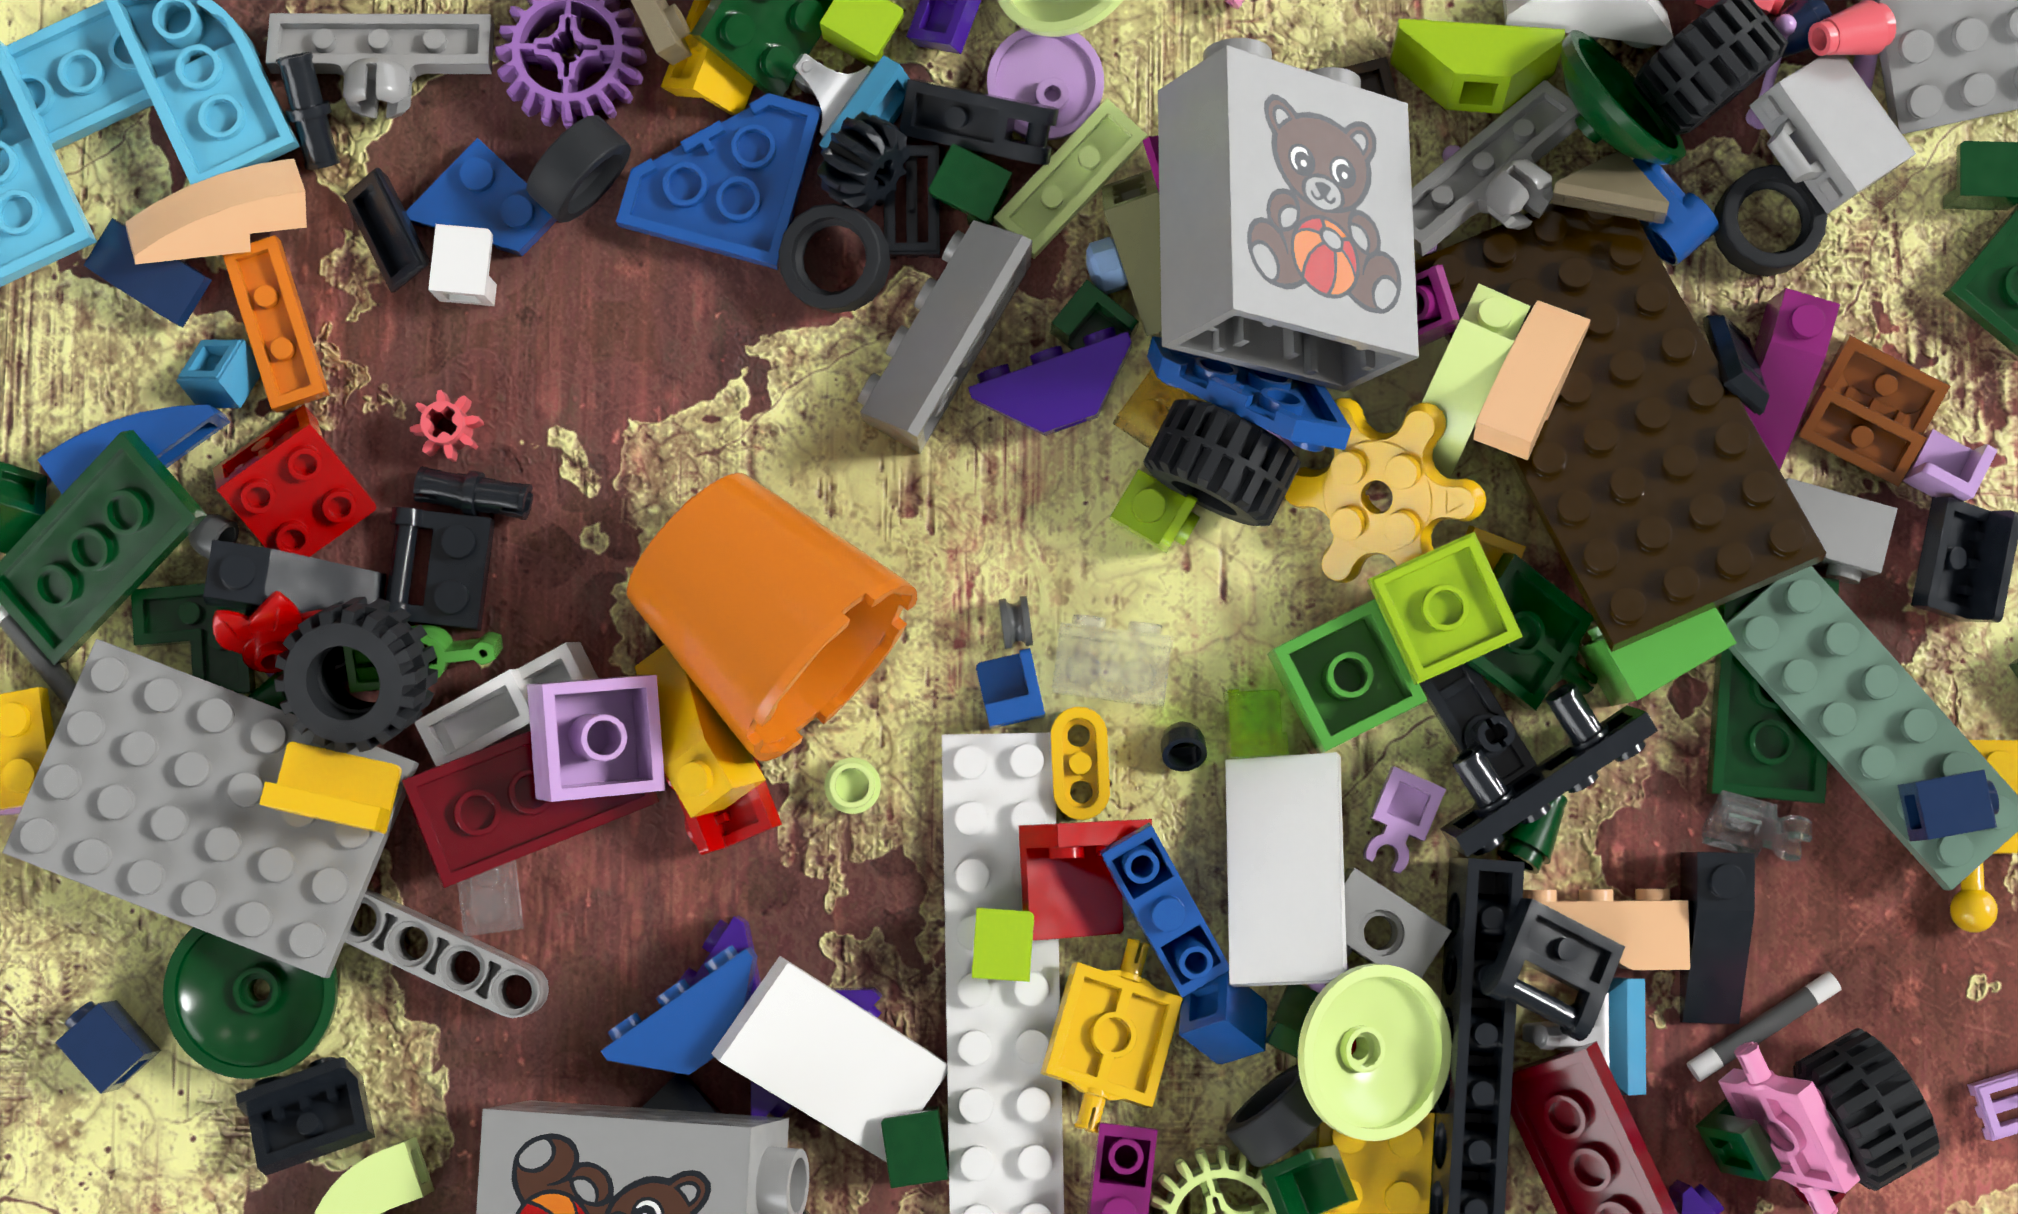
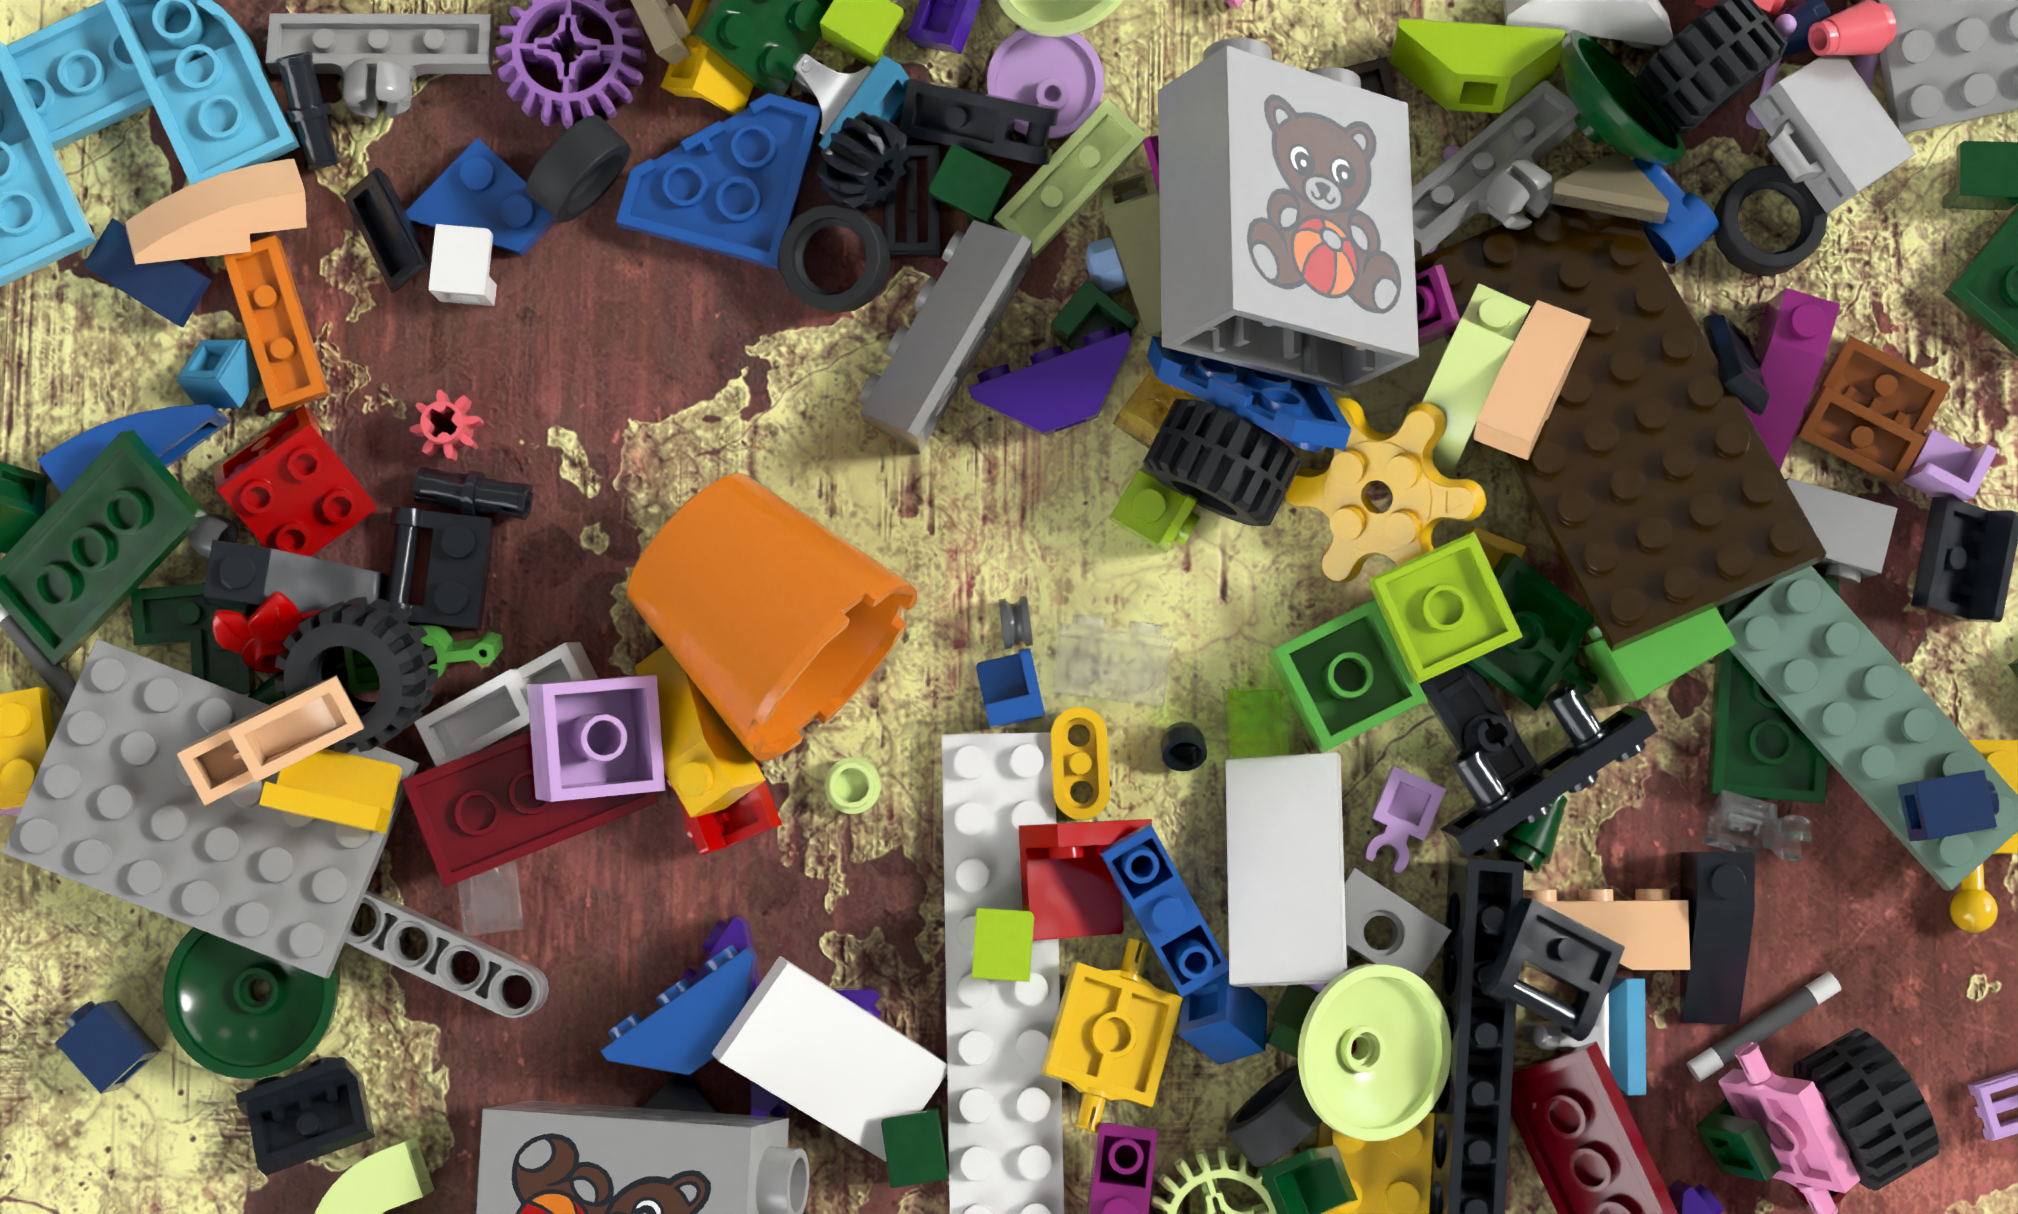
none -> light nougat slope [177,675,364,805]

